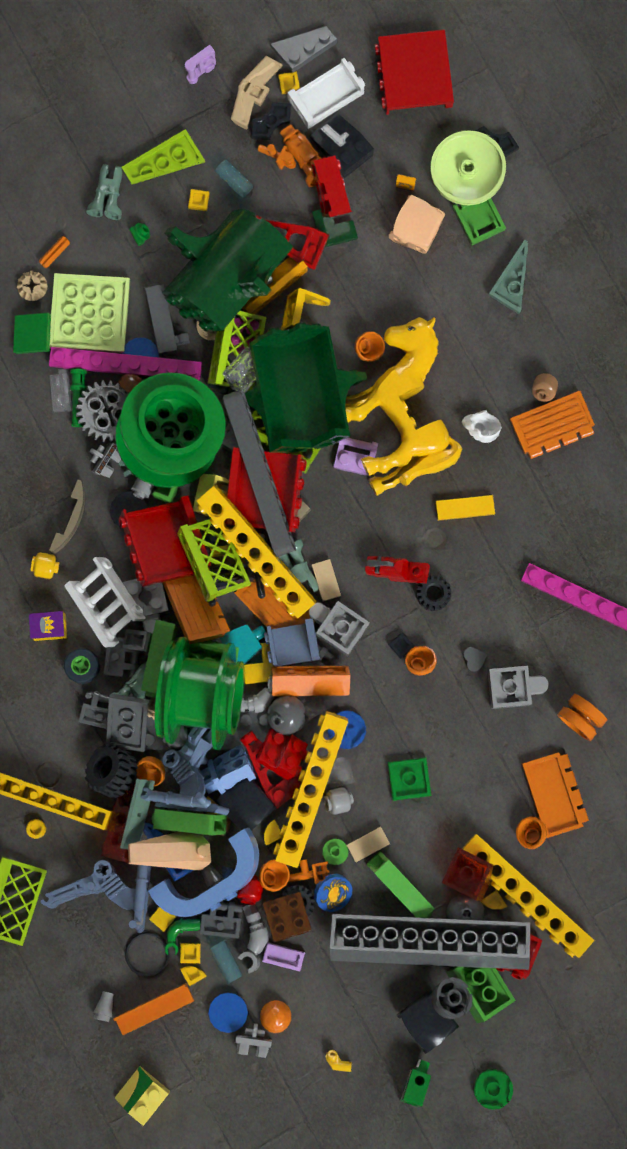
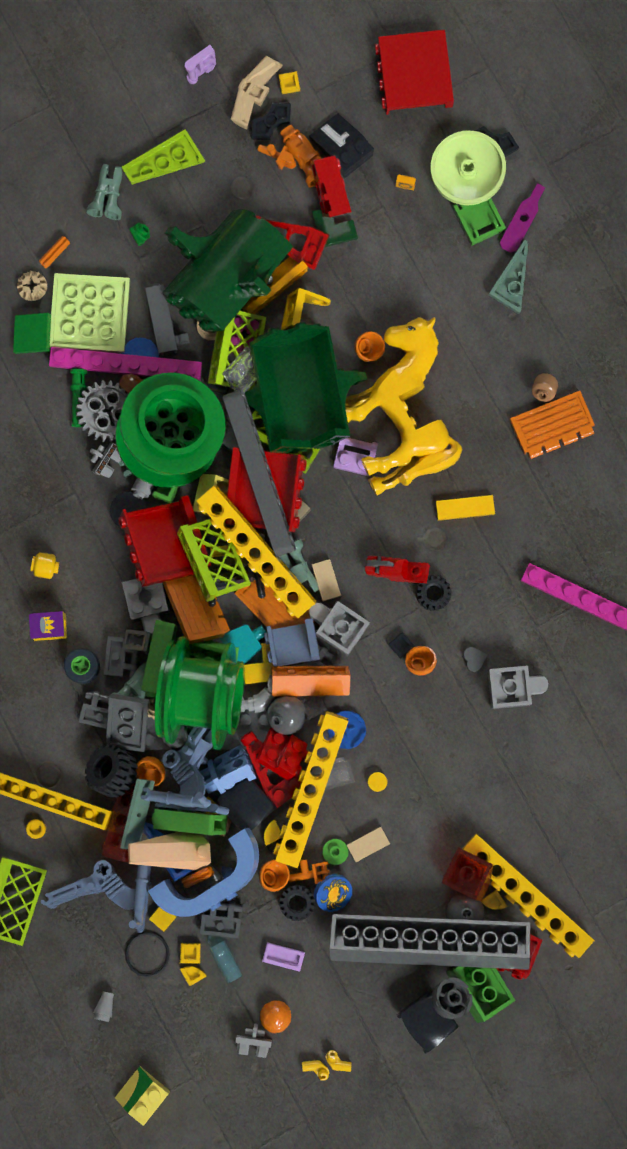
dark tan slope [49,480,85,554] -> none
clear bracket [50,369,72,413] -> none
white fence [64,557,146,647] -> none
orange panel [113,983,195,1035] -> none
green piece [165,918,200,955] -> none
yellow tile [188,189,210,211] -> none
blue tile [209,992,248,1033] -> none
clear light blue axle [215,160,253,198] -> none
red head [237,875,263,905] -> none
light grey piece [238,905,269,974] -> none
reddish brown bracket [263,892,312,942] -> none
wing [271,26,338,73] -> none
white panel [288,58,365,129] -> none
light grey head [323,787,354,815] -> none
bright green slope [366,851,435,918] -> none
green tile [388,757,432,801] -> none
light nougat piece [389,195,445,253] -> none
green torso [400,1059,431,1107] -> none
white hair [462,410,502,443] -> none
green tile [474,1069,513,1110] -> none
orange piece [516,817,547,849] -> none
orange hinge [522,752,589,838] -> none
orange wheel [557,693,607,741] -> none
none -> orange axle [182,866,214,888]
none -> yellow arm [302,1060,330,1081]
none -> yellow tile [368,772,387,792]
none -> magenta piece [500,183,545,253]

